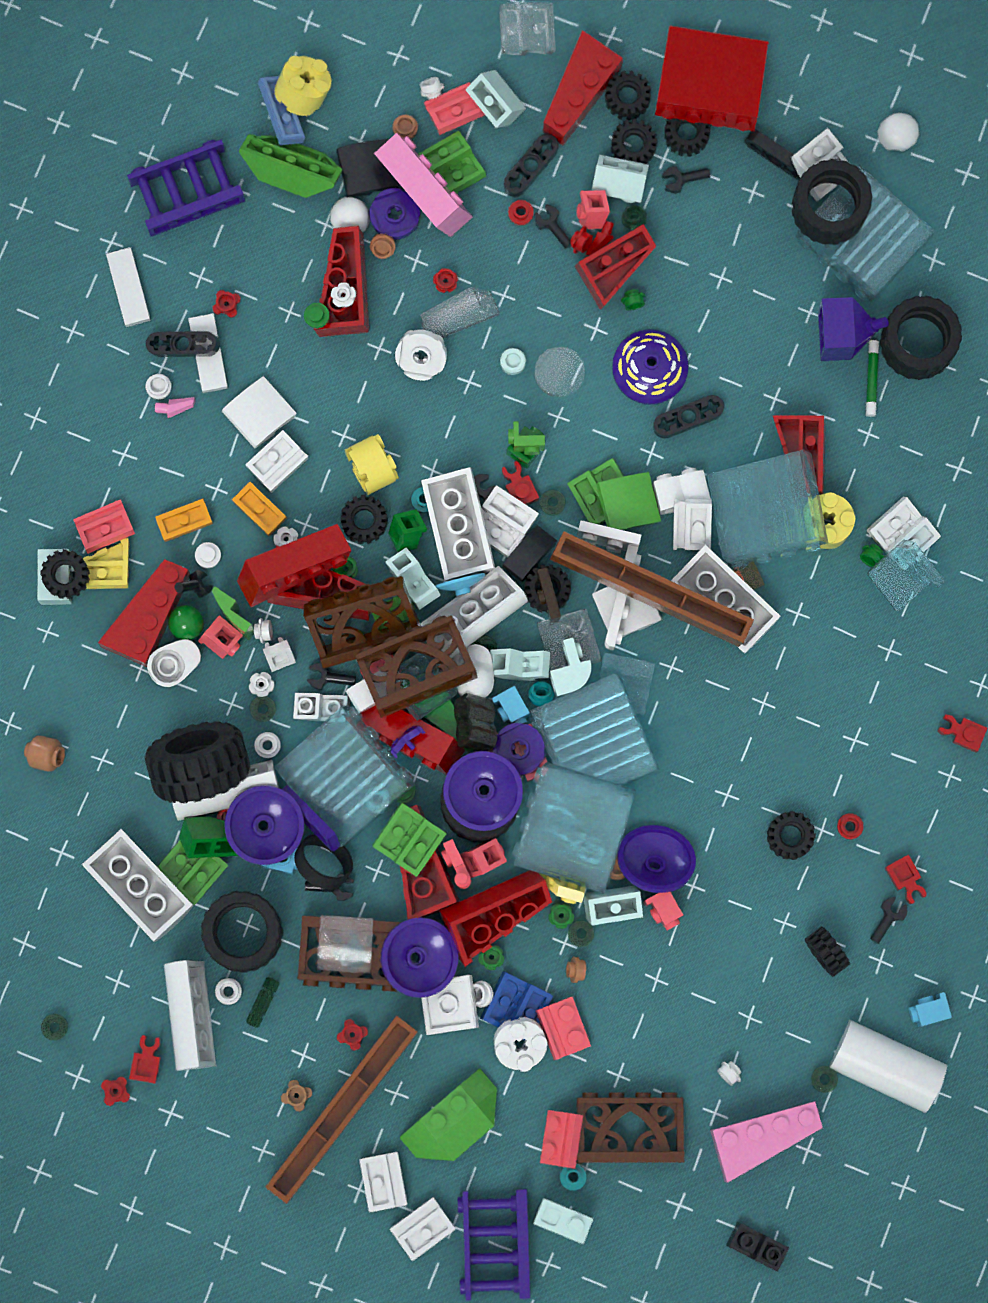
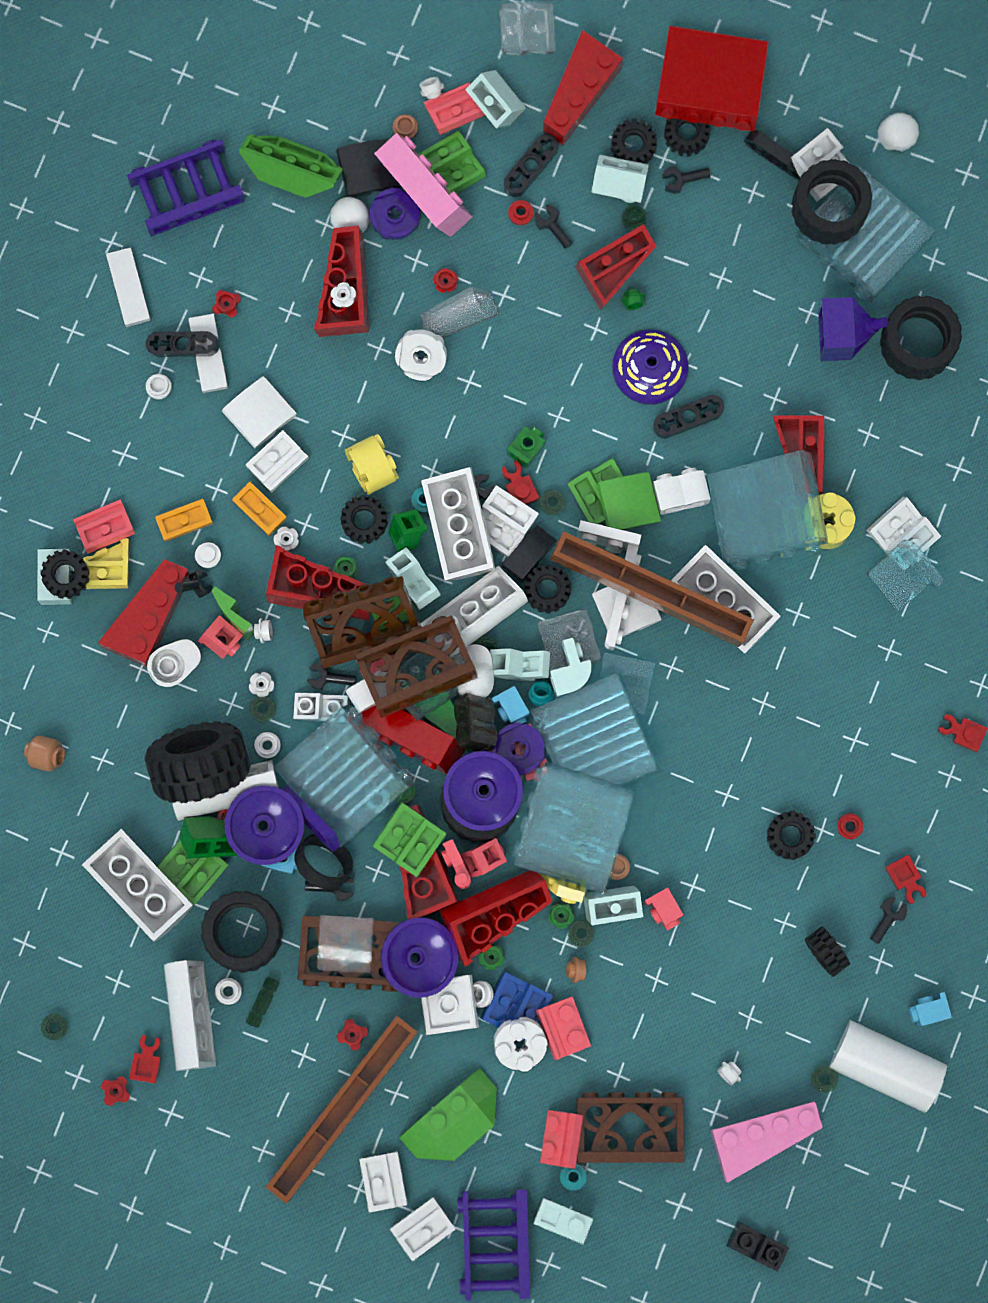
bright pink bar [155,397,195,418] -> none
green piece [168,605,204,640] -> none
red wedge [237,524,352,607] -> none
medium blue tile [258,76,305,145] -> none
white tile [263,637,296,672] -> none
light yellow brick [274,56,331,116] -> none
medium nougat plate [281,1080,312,1111] -> none
green plate [304,303,330,329] -> none
nougat plate [370,234,396,259] -> none
dark purple piece [390,726,426,758] -> none
medium azure dish [435,573,486,596] -> none
light aqua tile [500,348,526,375] -> none
bright green bracket [508,421,545,455] -> none
clear tile [534,347,585,398] -> none
dark brown plate [537,568,561,624] -> none
red plate [570,226,593,254] -> none
coral brick [577,190,610,229] -> none
red bar [585,221,614,256] -> none
black tyre [605,71,651,120] -> none
dark purple dish [617,825,696,893] -> none
white plate [673,499,712,550] -> none
tile [734,561,765,590] -> none
green plate [860,544,885,568] -> none
green bar [866,340,879,417] -> none

